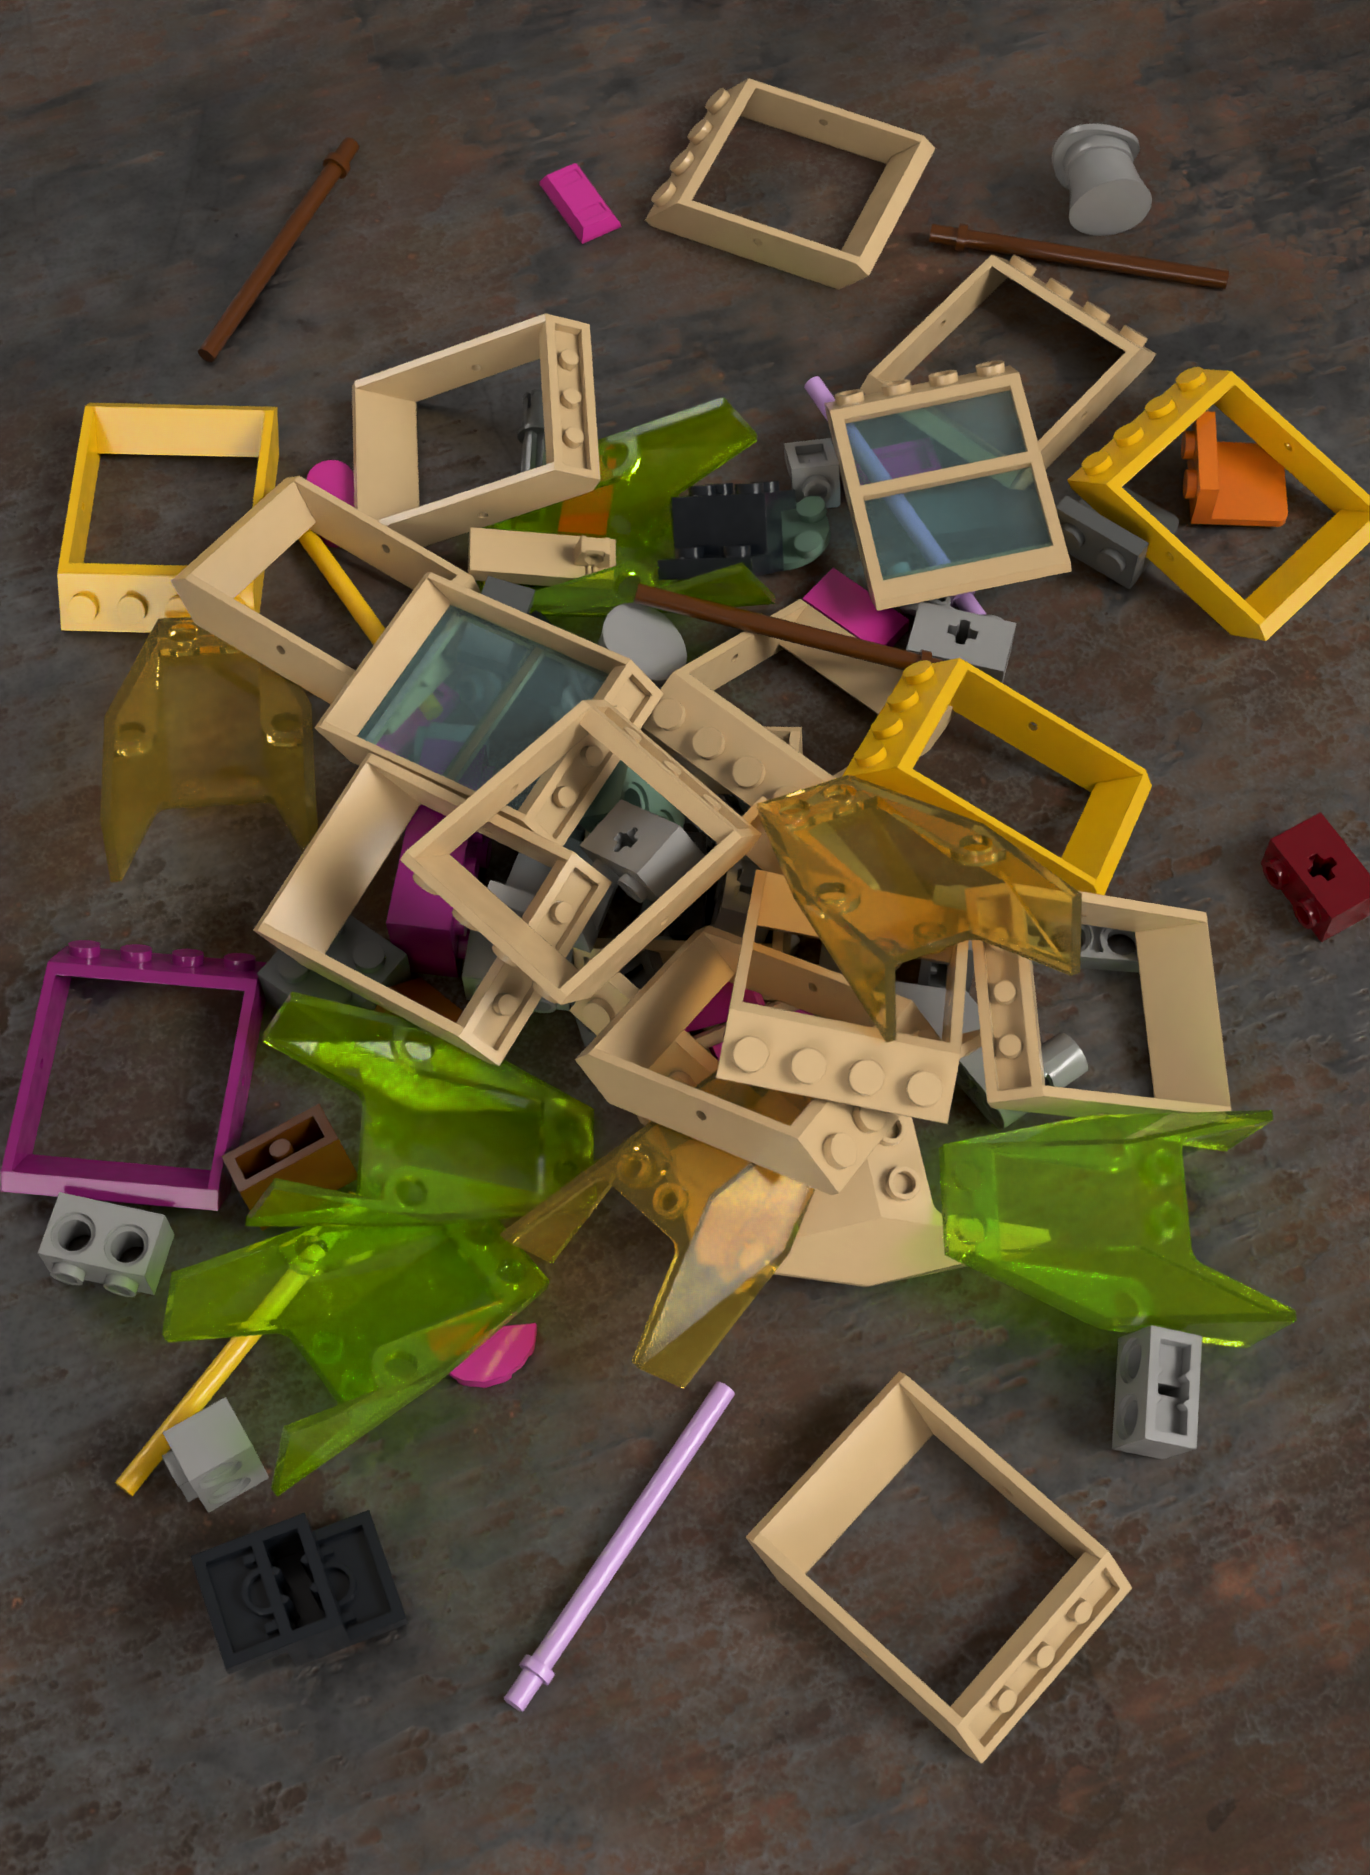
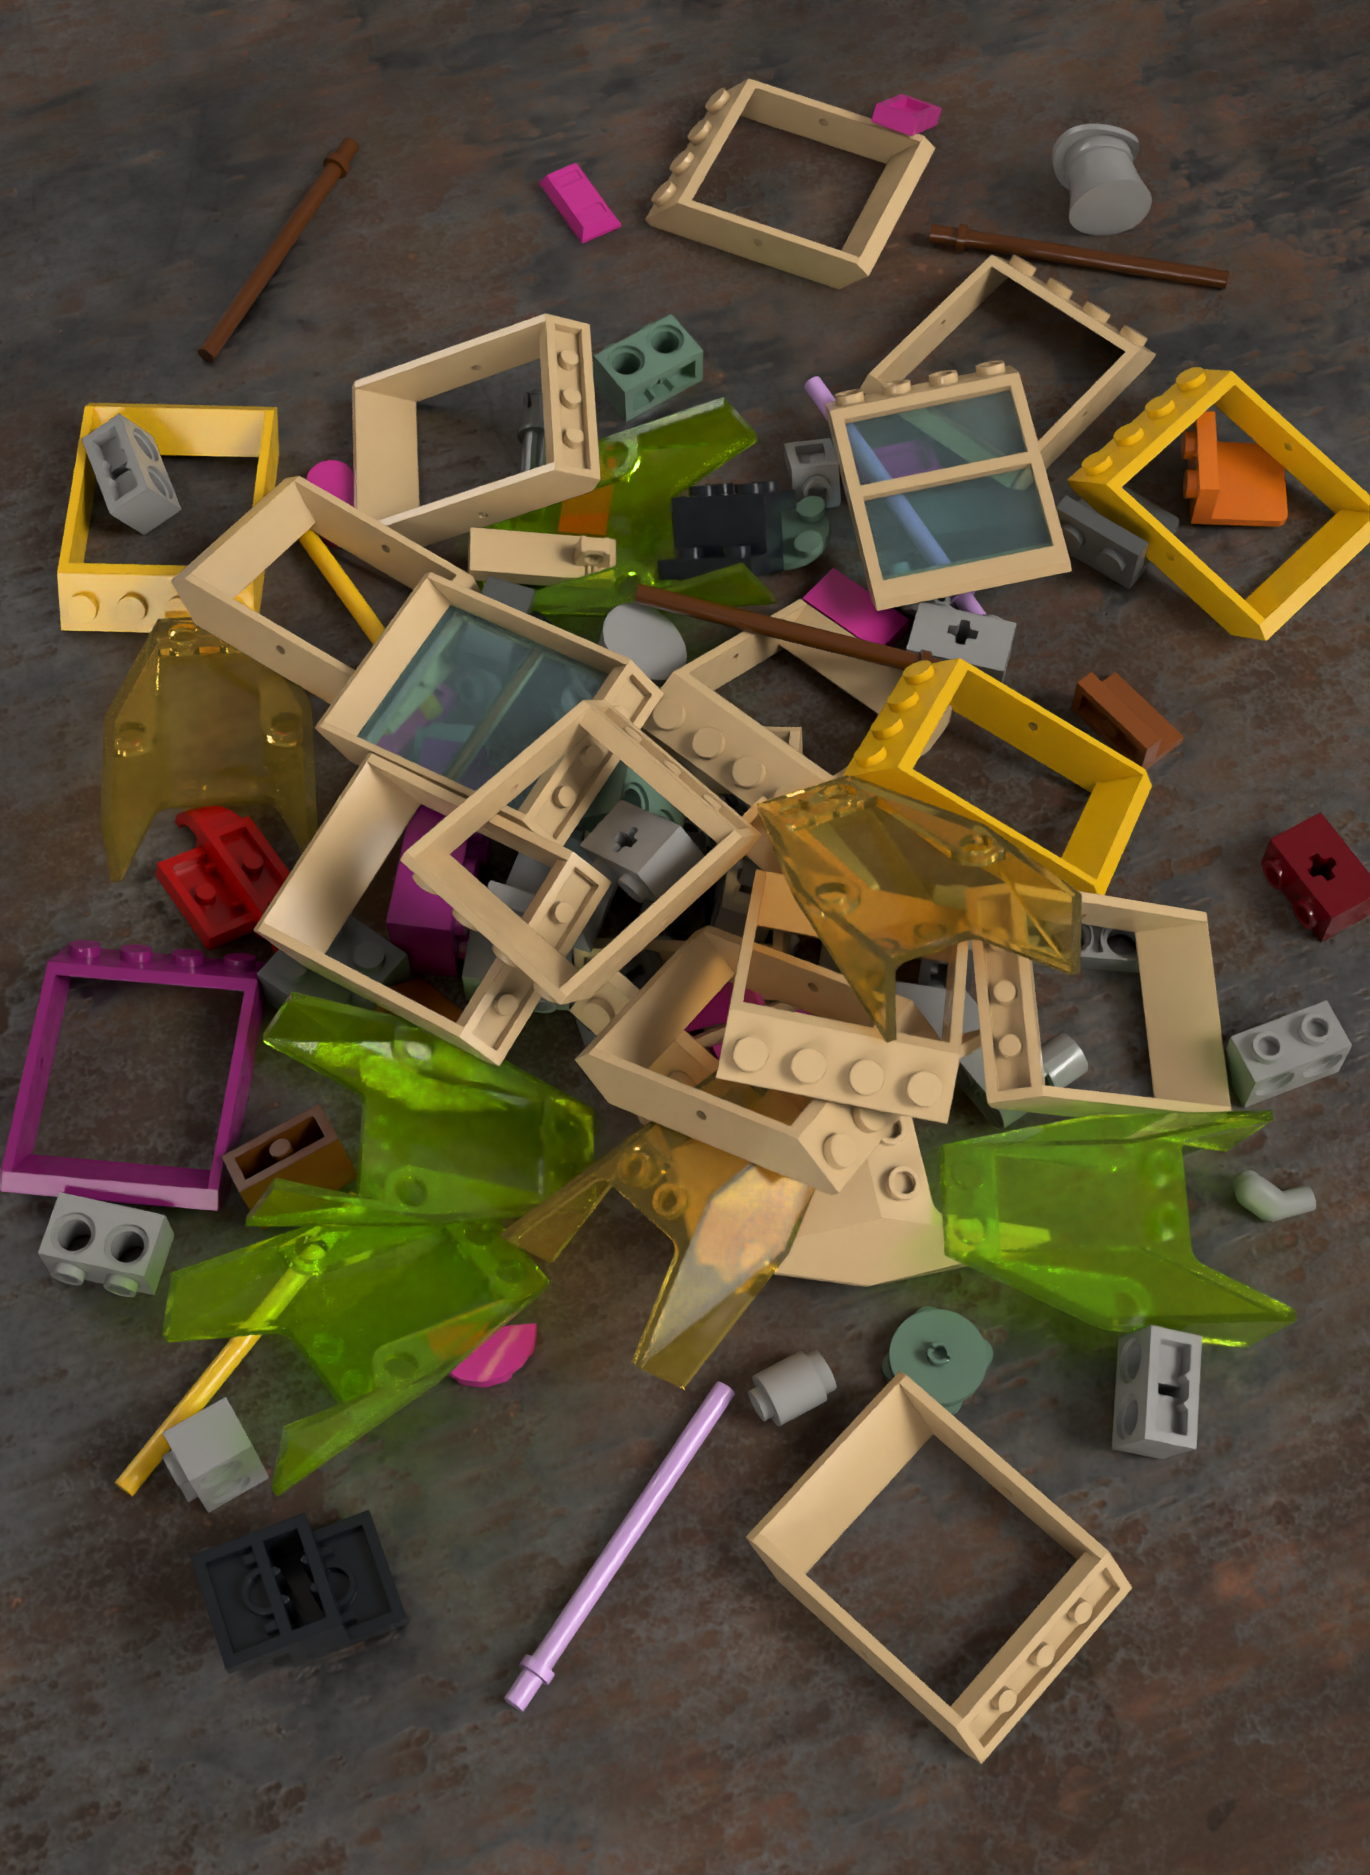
none -> light grey brick [82,413,182,535]
none -> red plate [155,804,290,954]
none -> sand green brick [594,314,703,422]
none -> light grey brick [748,1349,837,1427]
none -> dark pink tile [871,94,942,136]
none -> sand green piece [881,1306,993,1415]
none -> dark orange panel [1071,672,1184,770]
none -> light grey brick [1224,1000,1352,1108]
none -> light grey arm [1232,1170,1316,1222]

